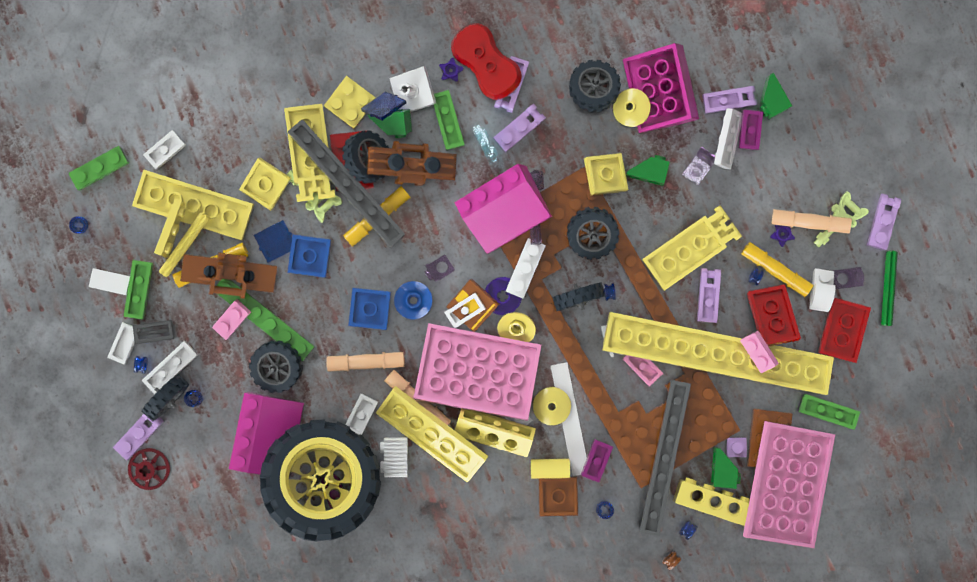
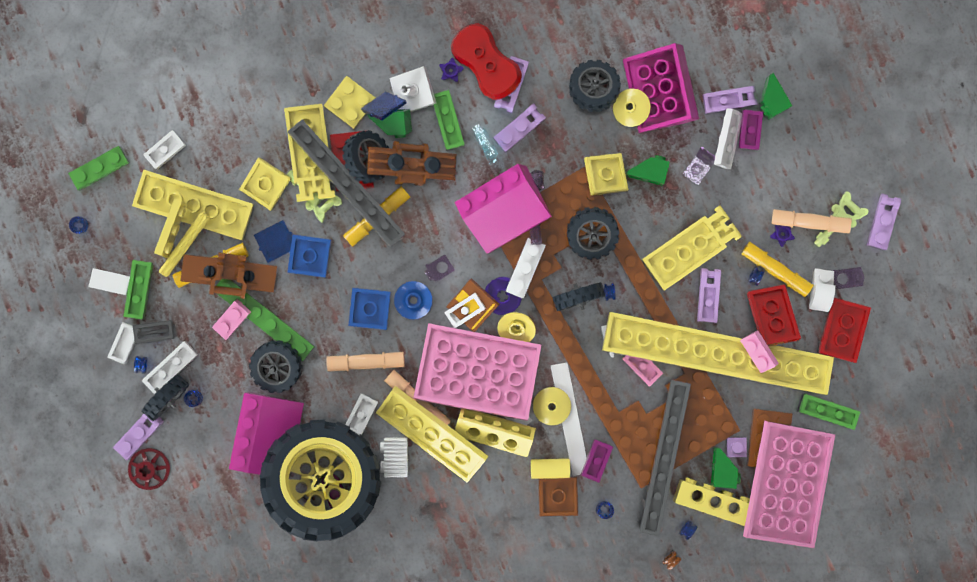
green axle [881,250,898,326] -> none

